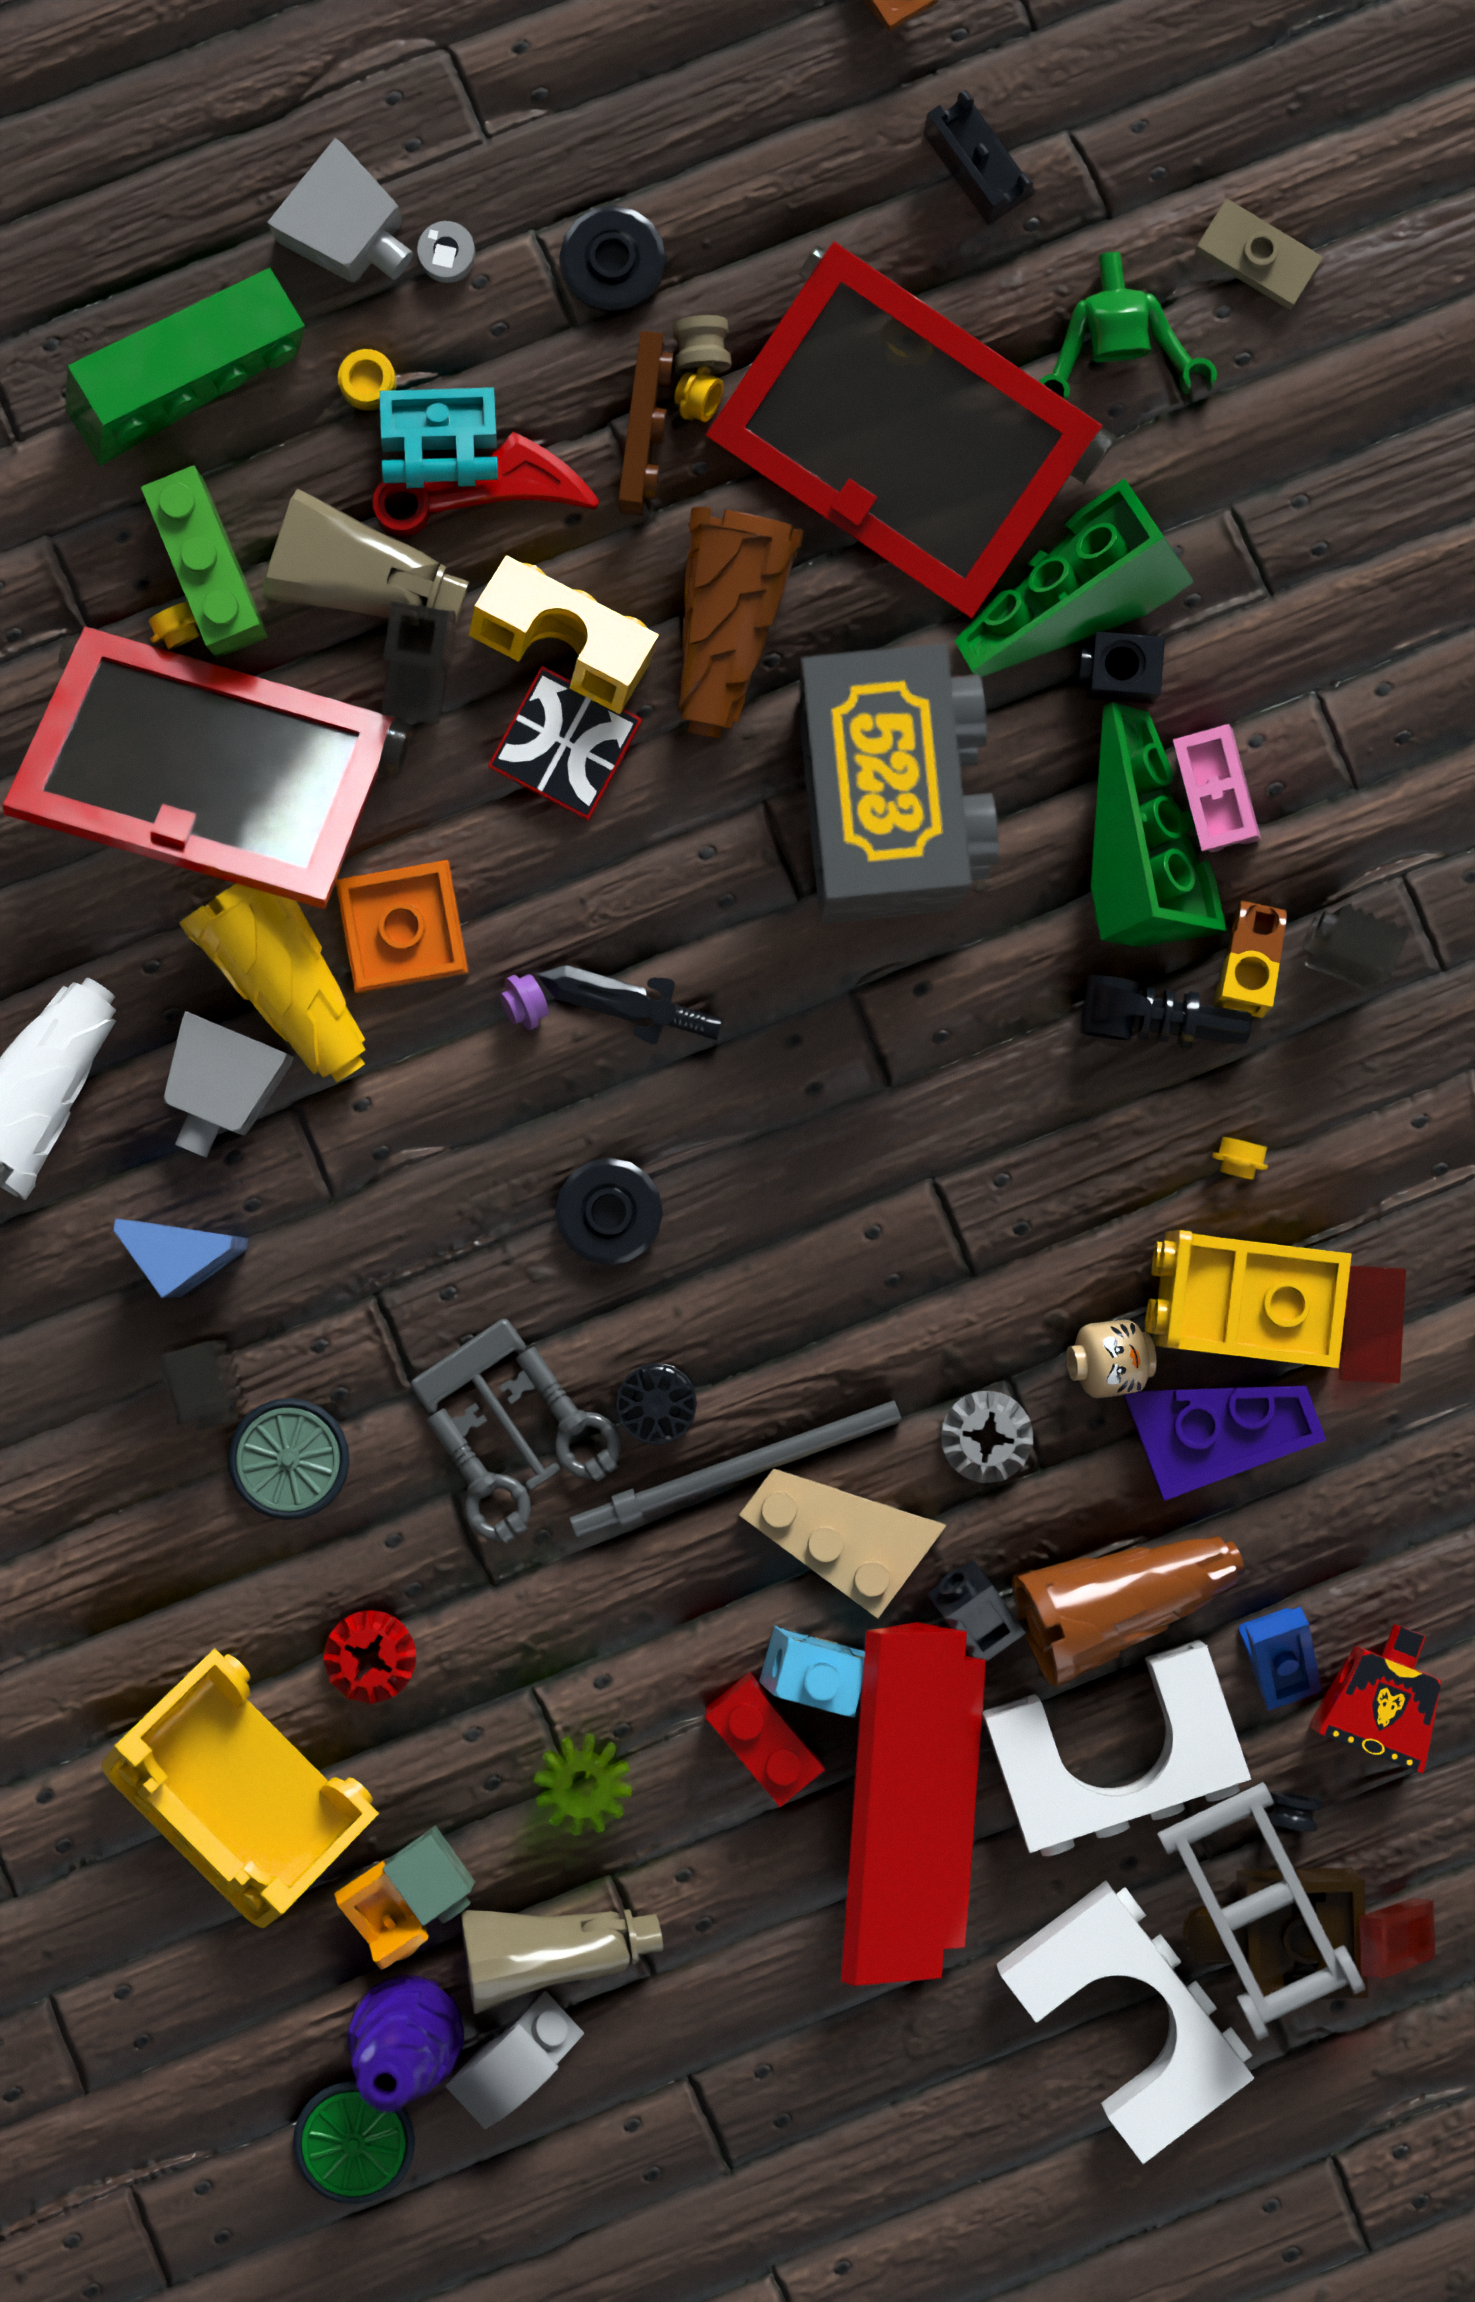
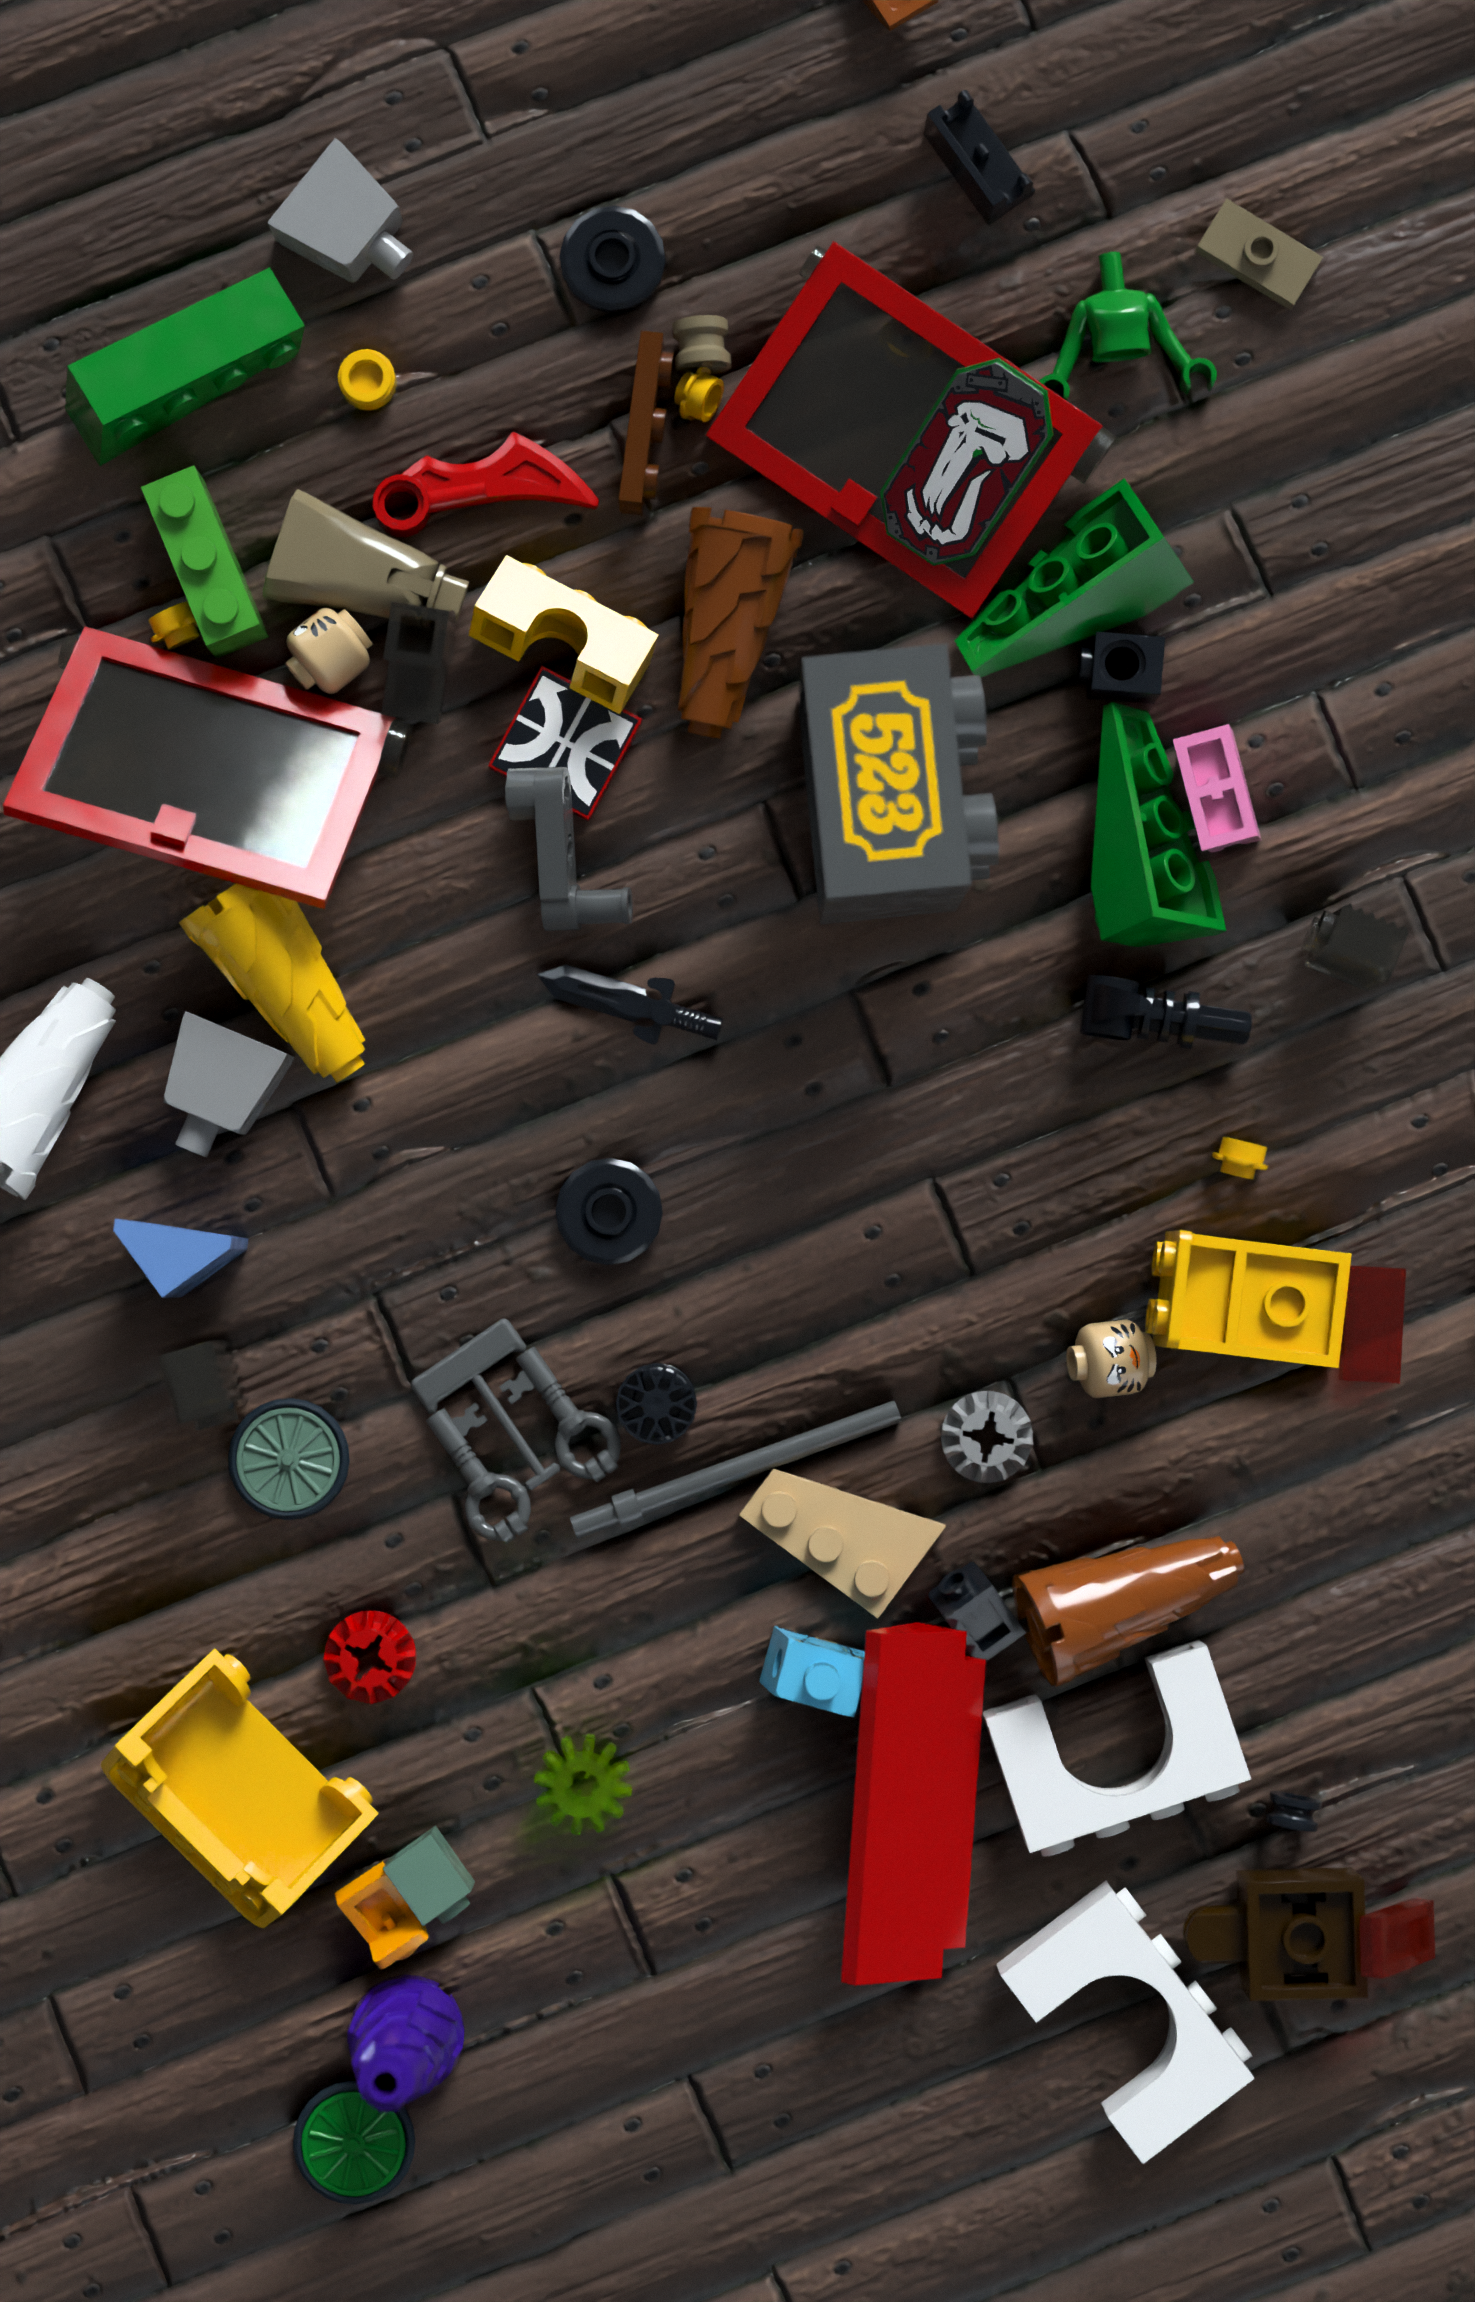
orange tile [336,860,469,994] -> none
teal plate [380,387,498,488] -> none
light grey tile [418,221,476,283] -> none
light grey brick [446,1990,584,2129] -> none
dark tan piece [461,1909,663,2014] -> none
medium lavender plate [500,974,549,1031] -> none
red brick [705,1671,825,1807] -> none
dark purple wing [1123,1385,1326,1501] -> none
light grey piece [1157,1782,1365,2041] -> none
leg [1213,900,1286,1018] -> none
blue slope [1239,1607,1322,1711] -> none
torso [1309,1624,1441,1774] -> none
none -> tan head [285,608,373,694]
none -> dark grey beam [505,767,633,931]
none -> shield [880,358,1054,566]

